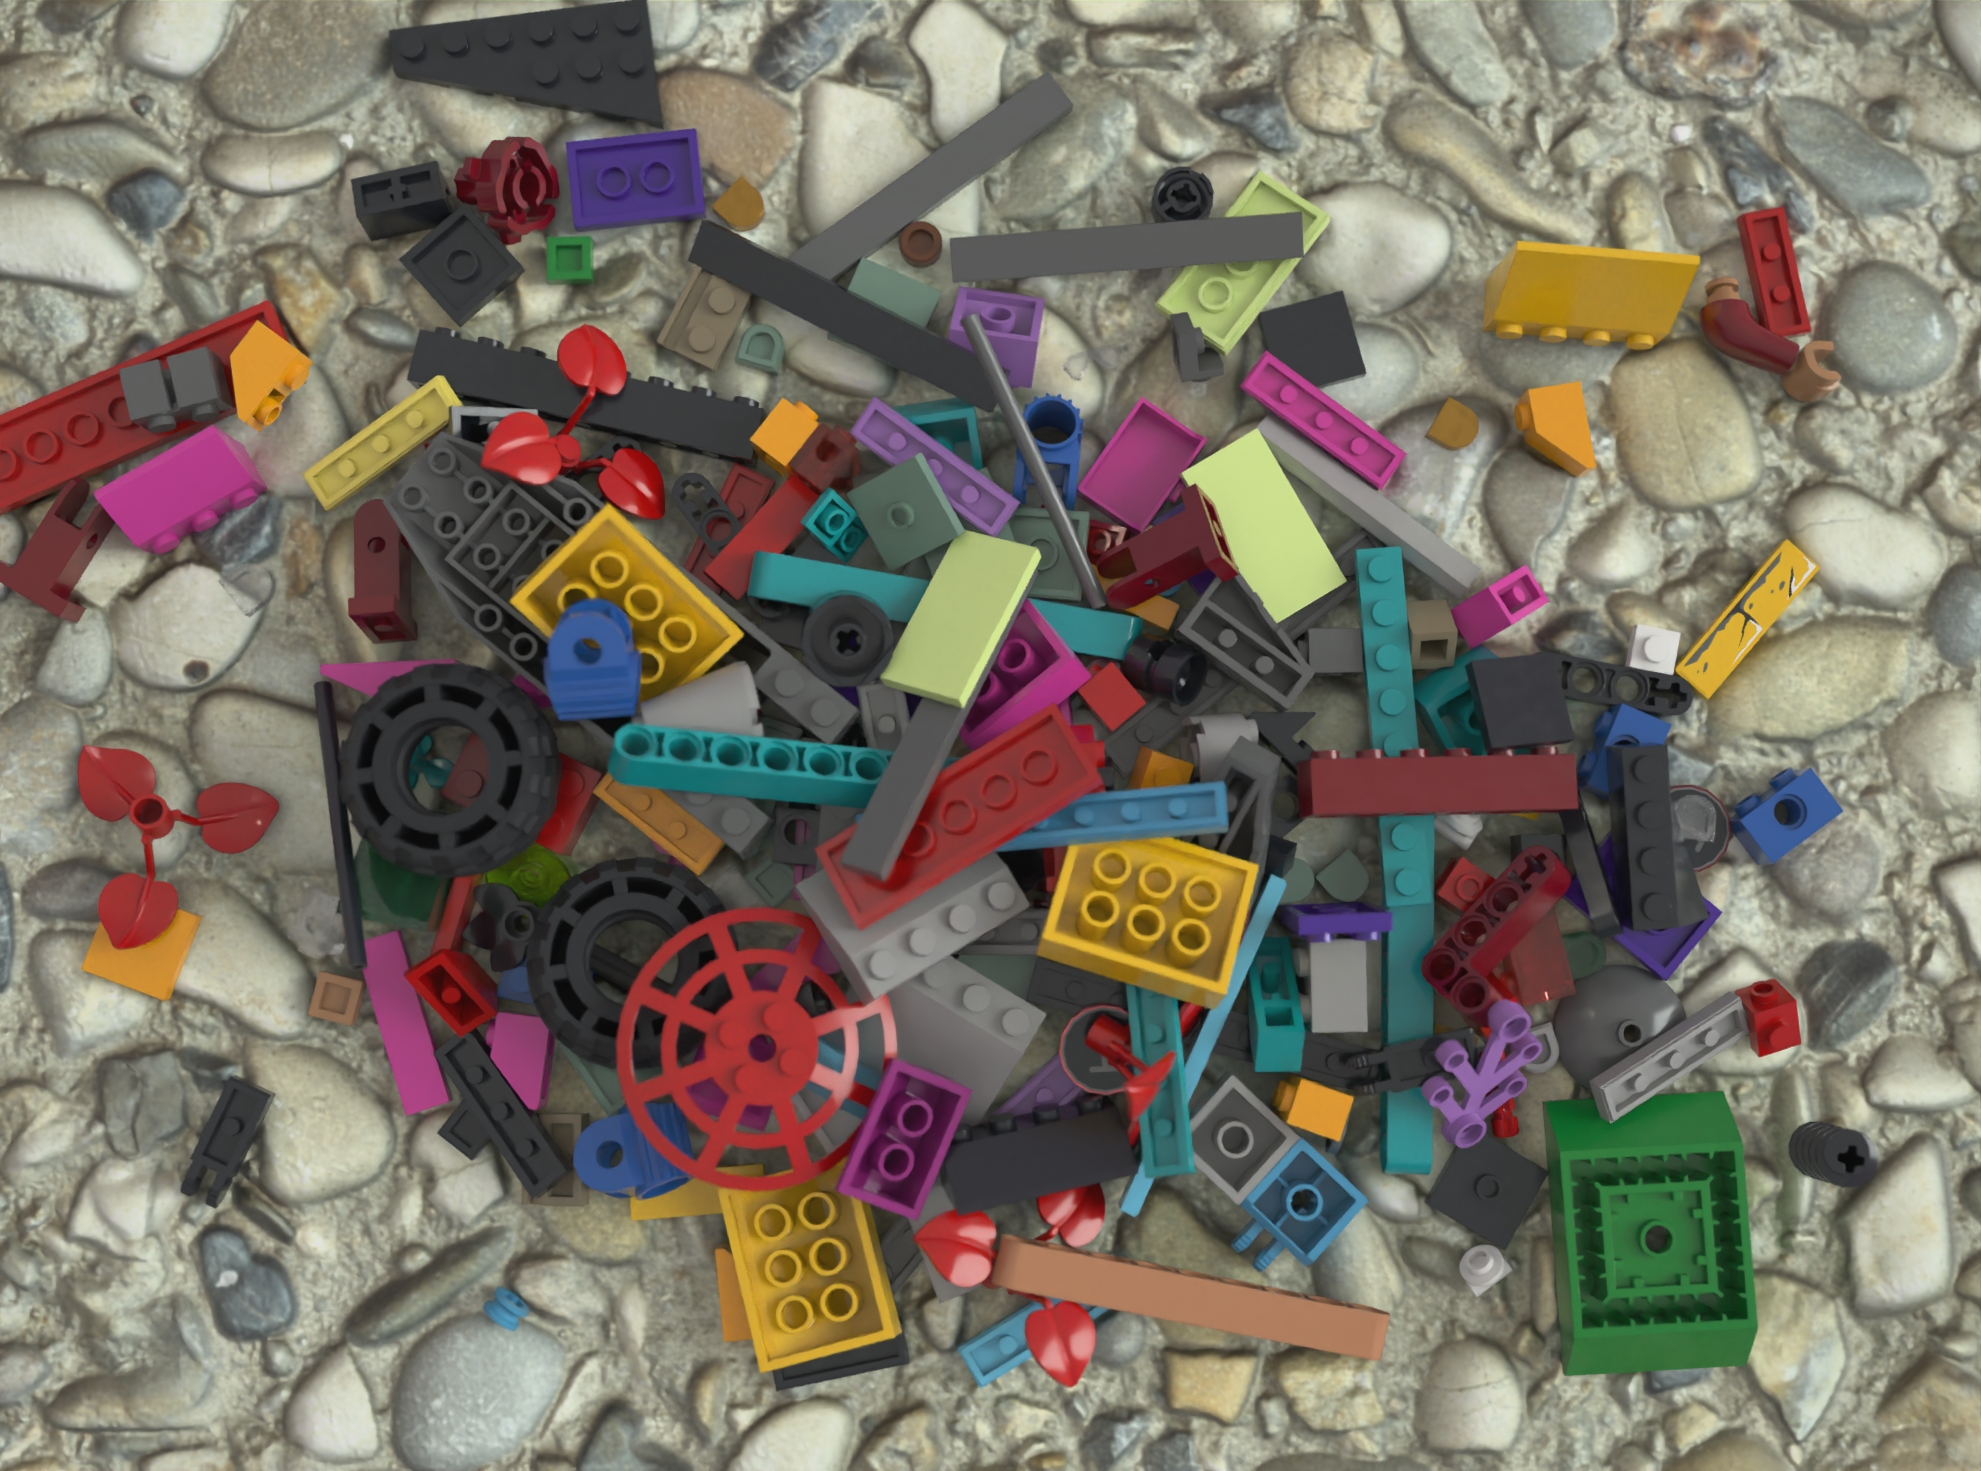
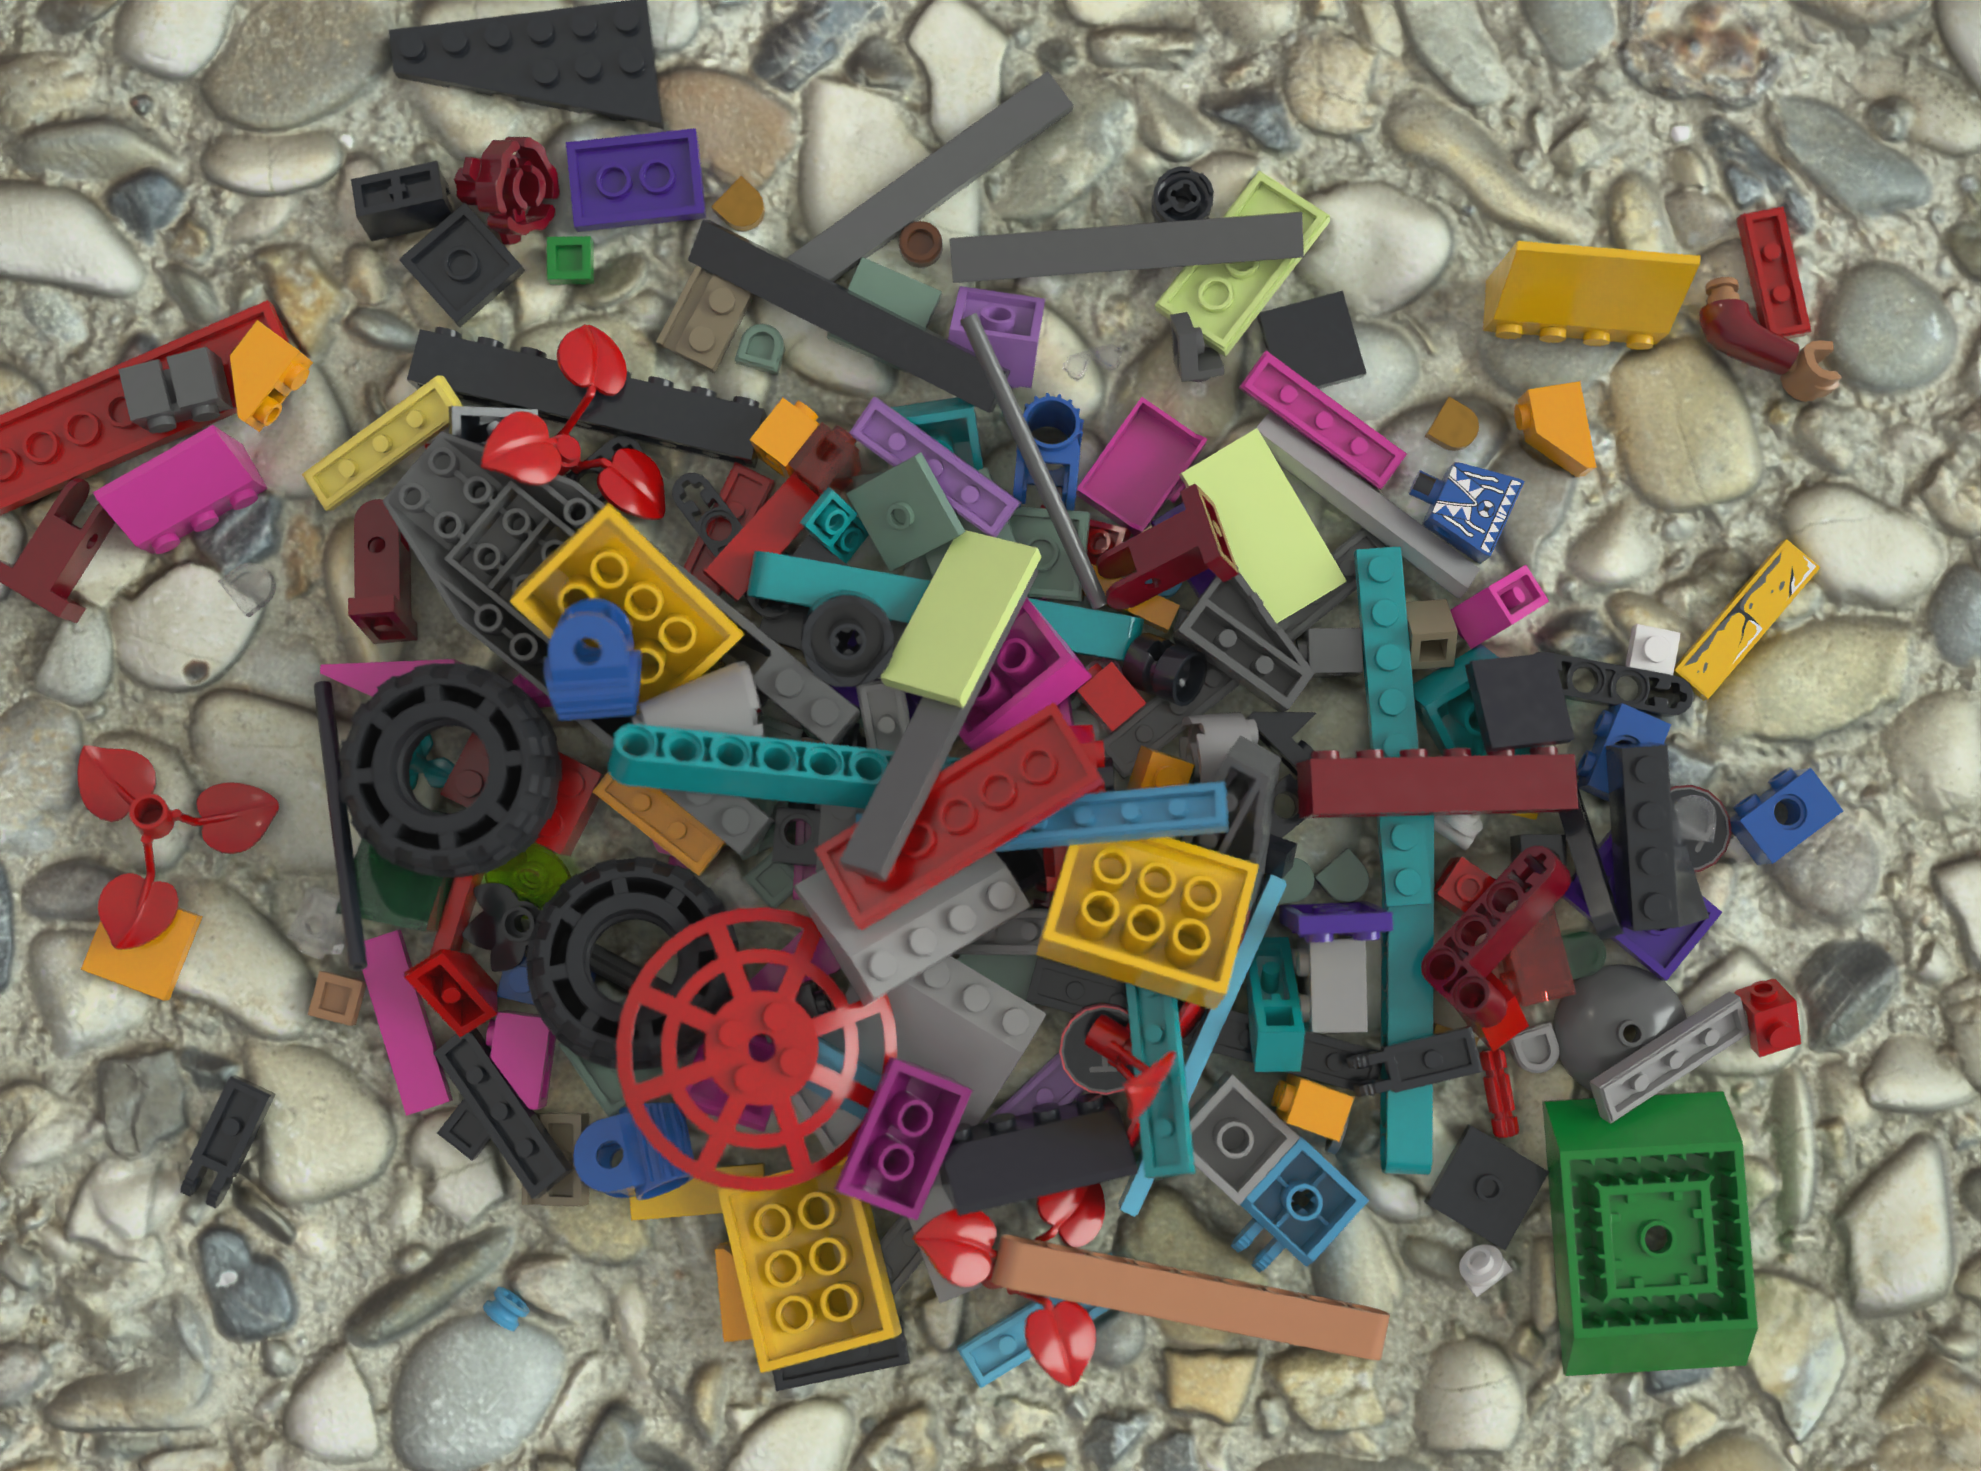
medium lavender plant [1421,999,1543,1148] -> none
black piece [1788,1122,1878,1188] -> none
none -> torso [1408,462,1525,564]

